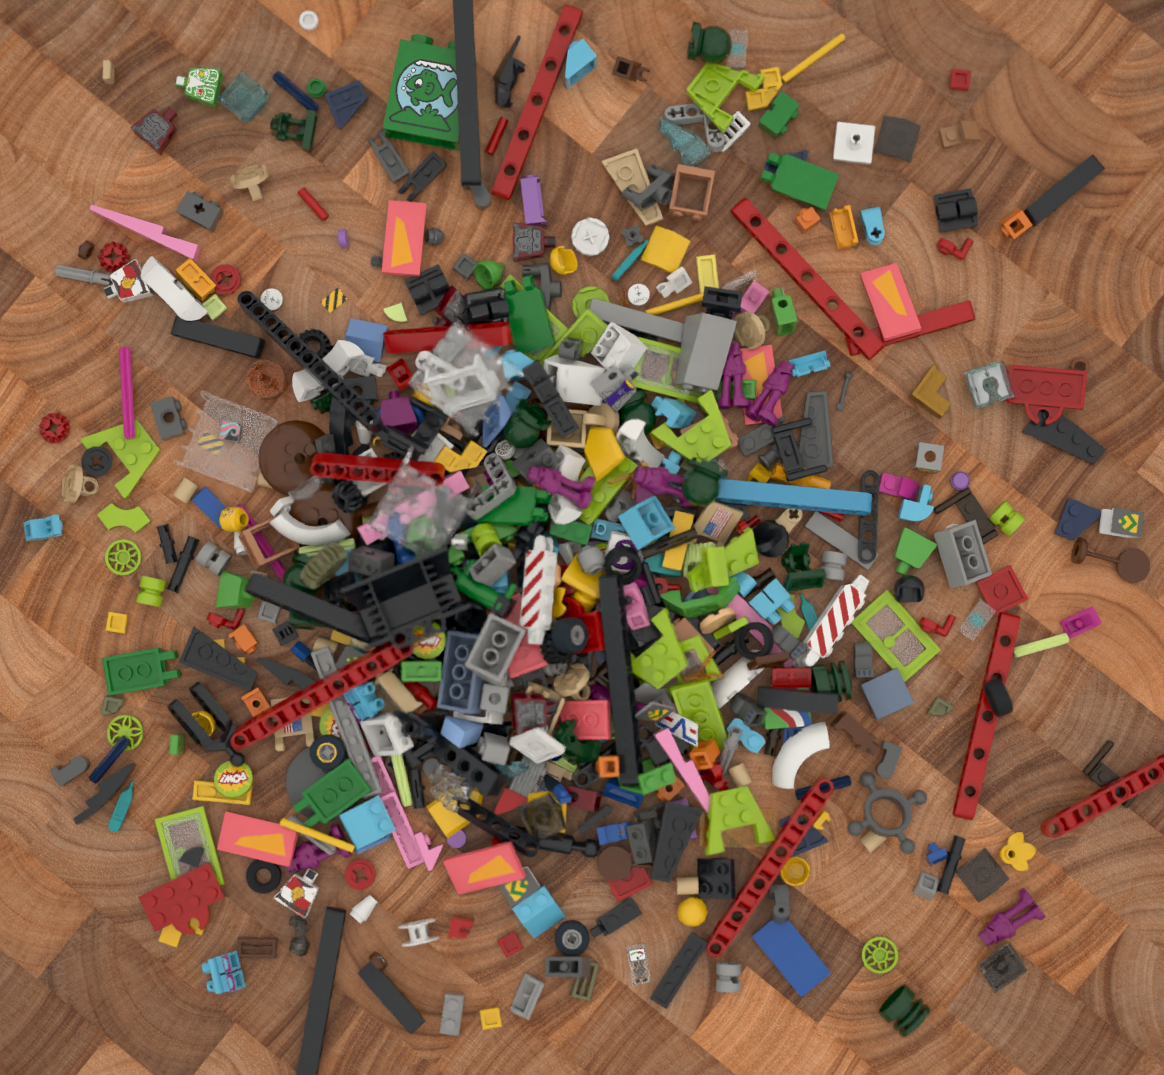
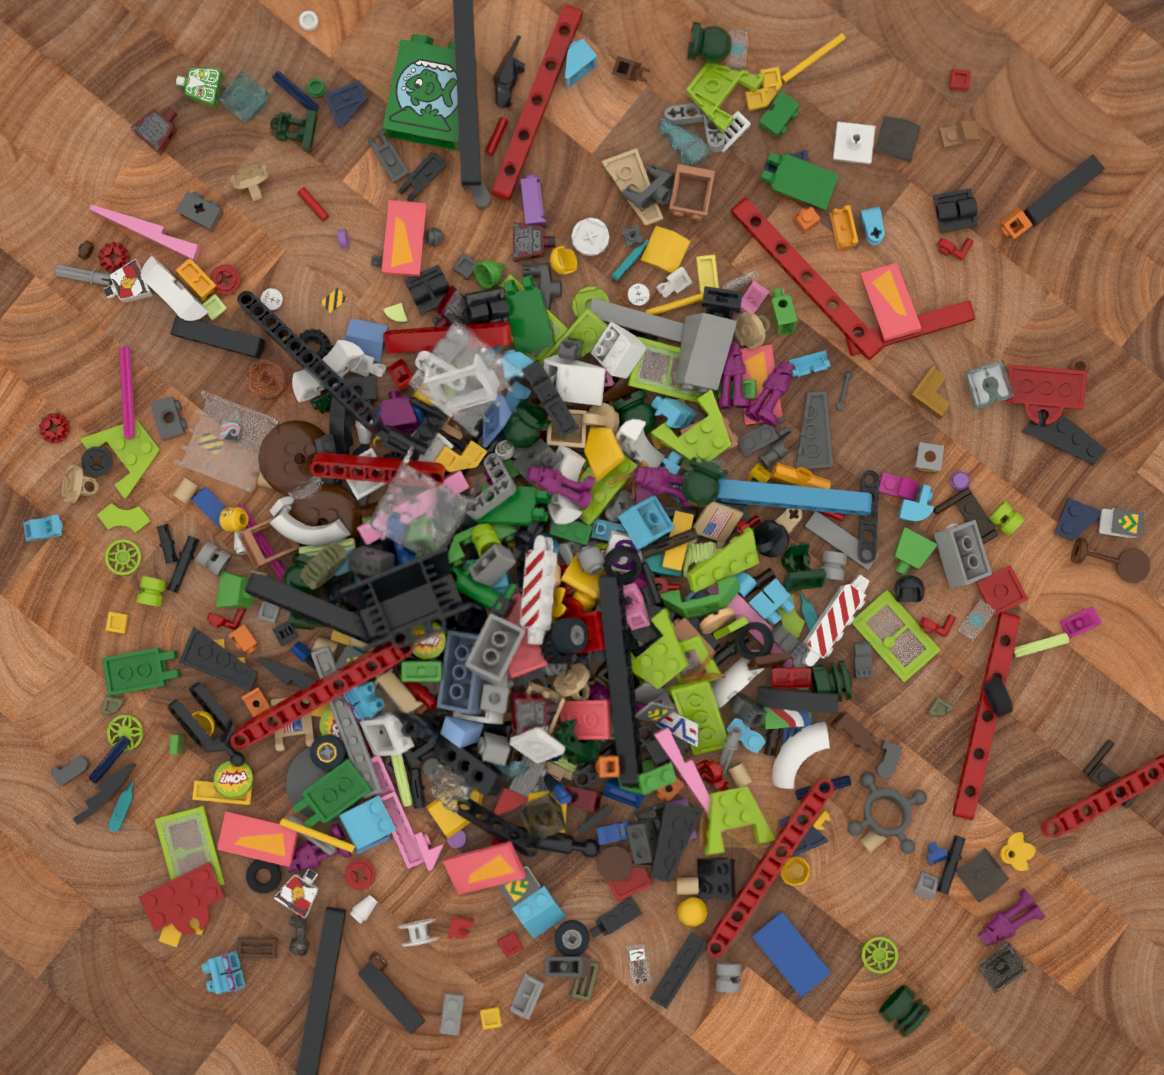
tan tile [103,60,114,84] -> none
black tile [179,847,205,867] -> none
black gear [332,480,364,514] -> none
white piece [452,534,468,550] -> none
light grey torso [590,366,639,412] -> none
orange brick [689,739,720,770] -> none
lime panel [700,546,729,588] -> none
dark grey leg [768,884,790,924] -> none
black plate [771,418,827,482] -> none
sand blue slope [860,668,914,720] -> none

